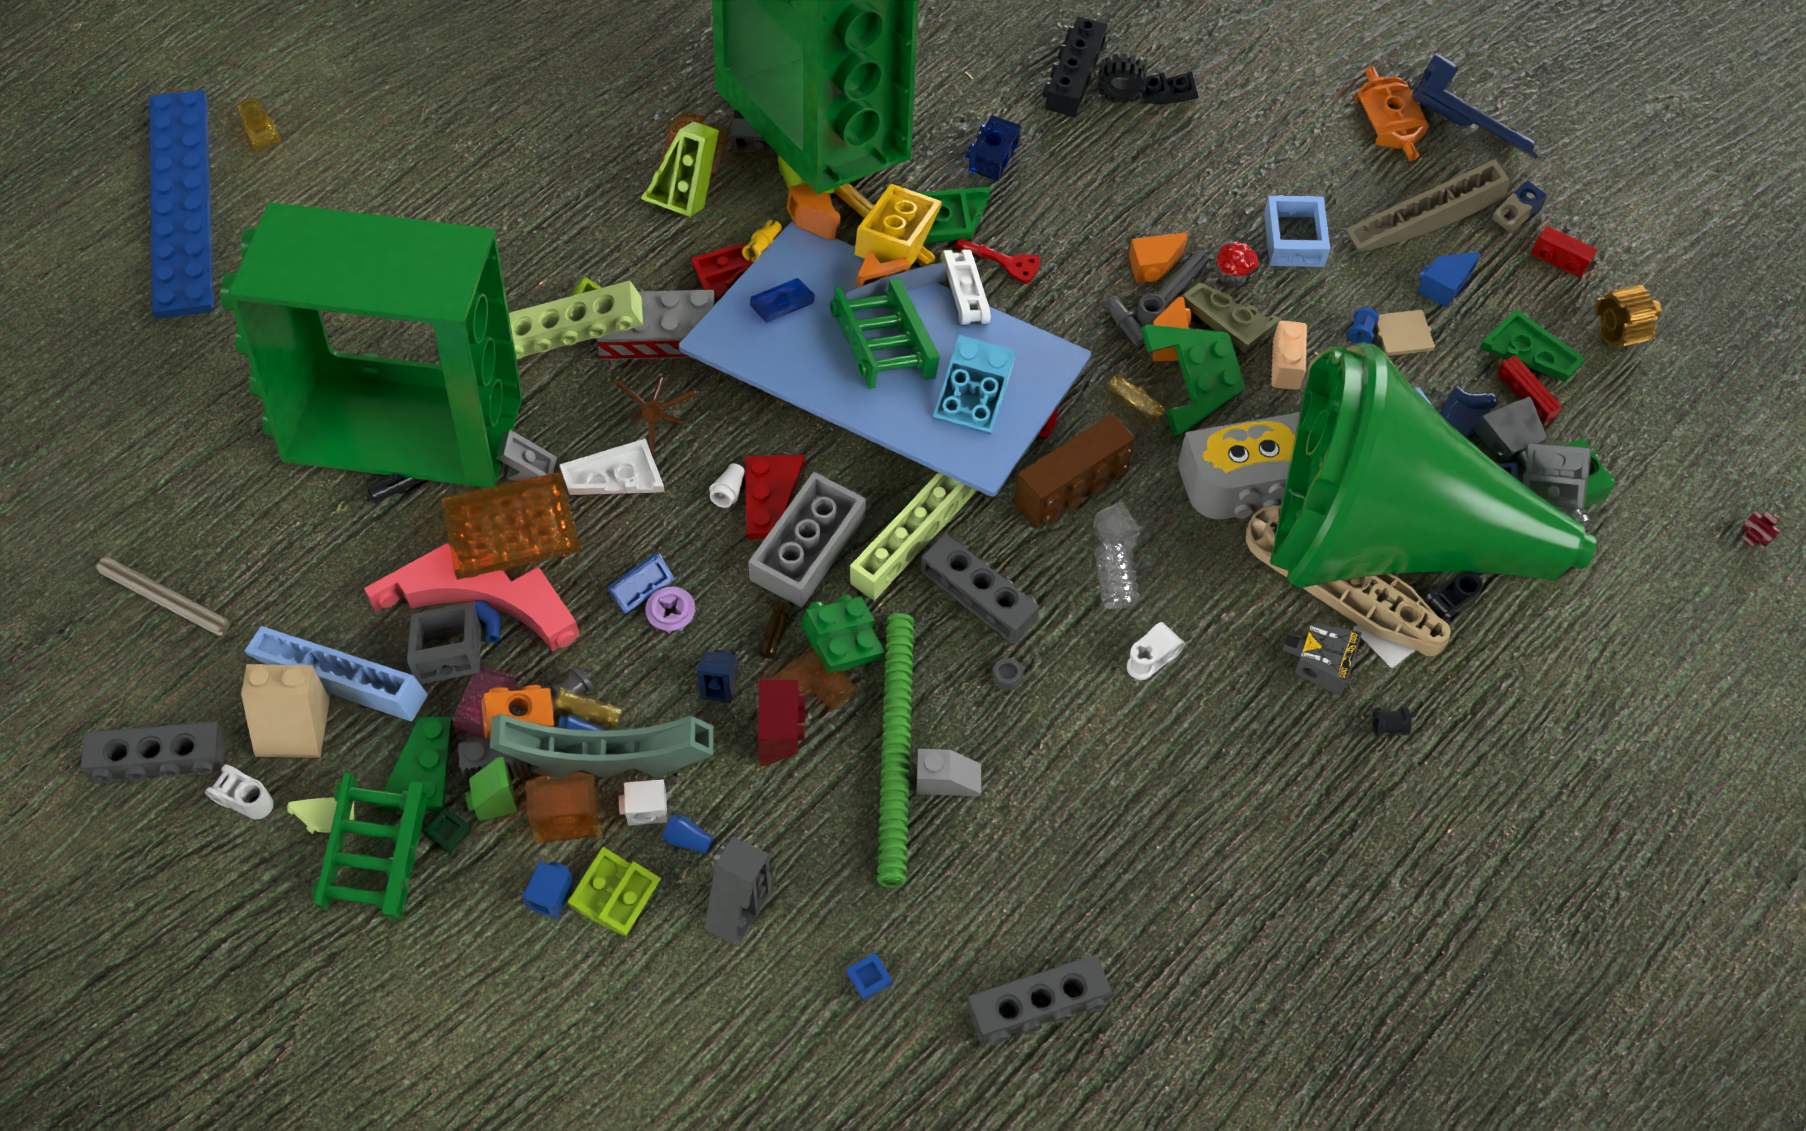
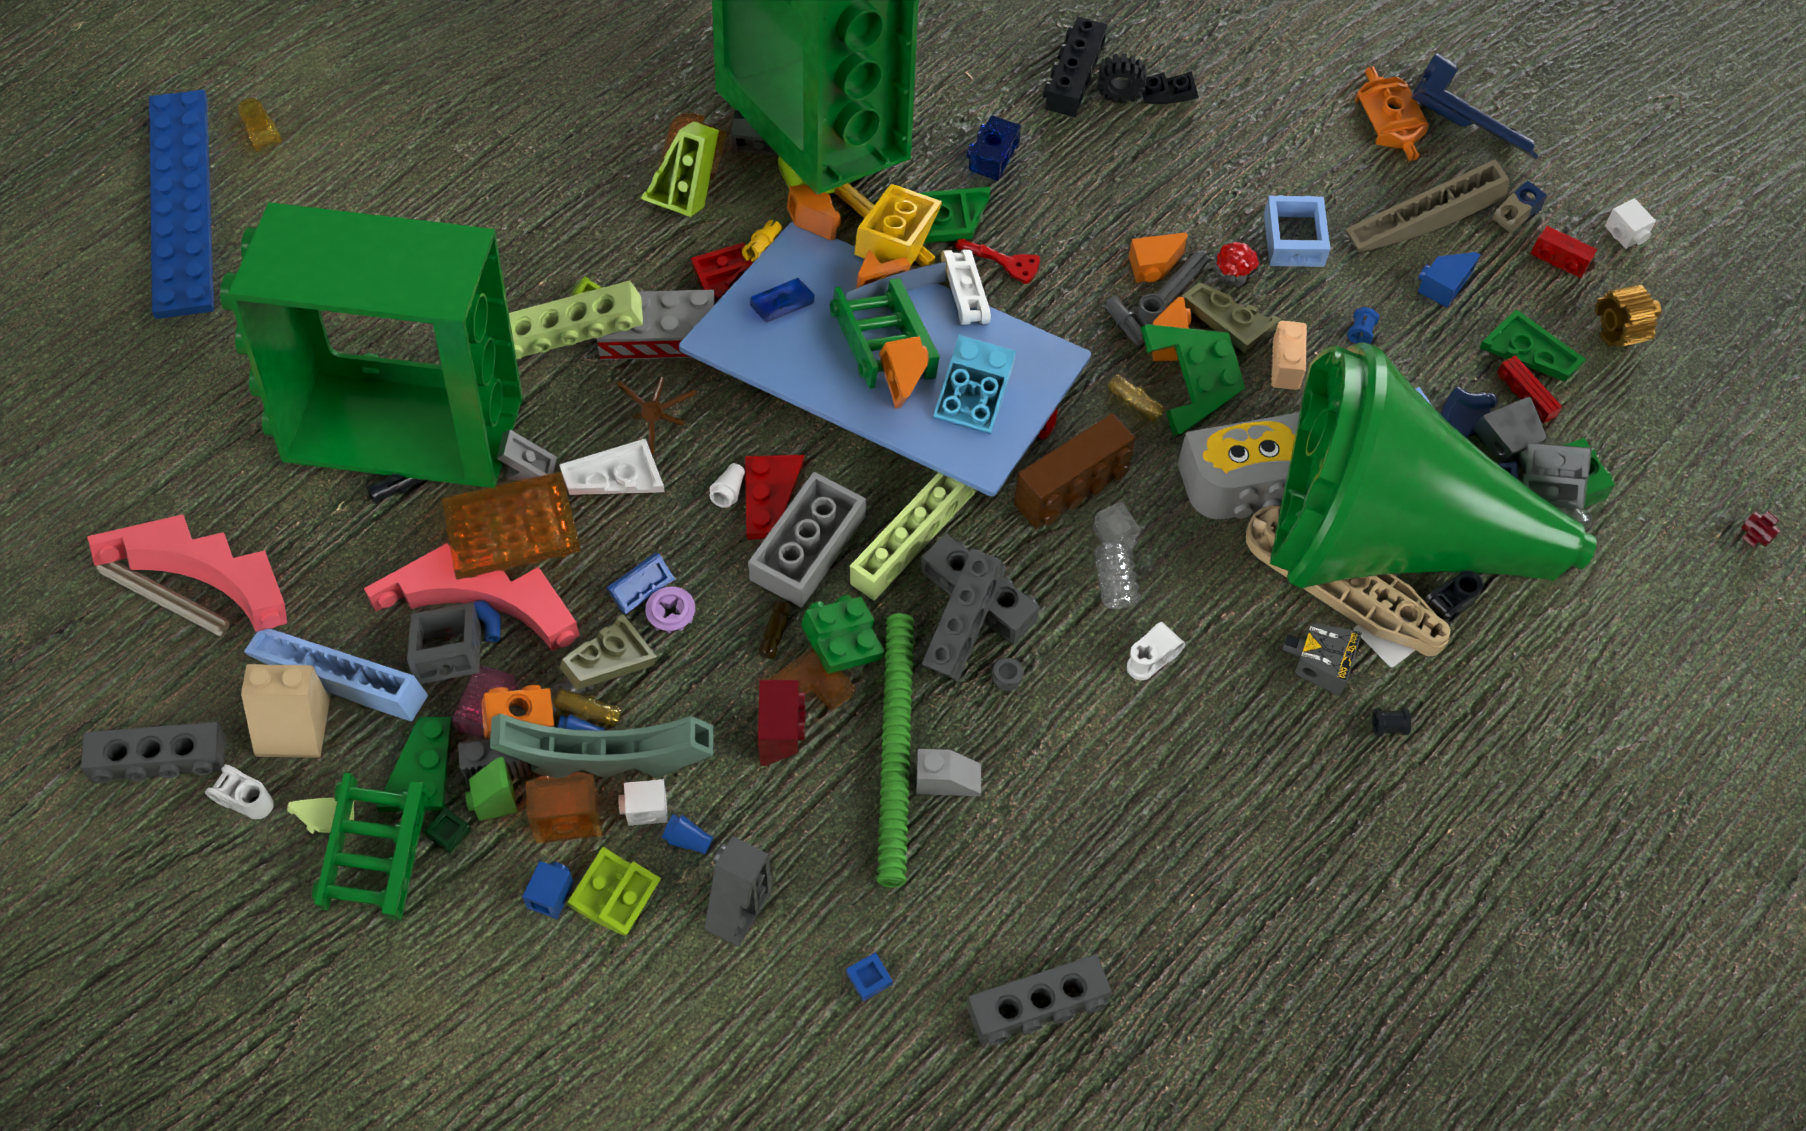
dark blue slope [697,650,739,703] -> none
tan piece [1376,310,1435,356] -> none
none -> coral arch [87,514,287,632]
none -> olive wing [559,614,657,690]
none -> orange slope [879,336,929,409]
none -> dark grey brick [922,548,1007,682]
none -> white brick [1605,198,1656,249]

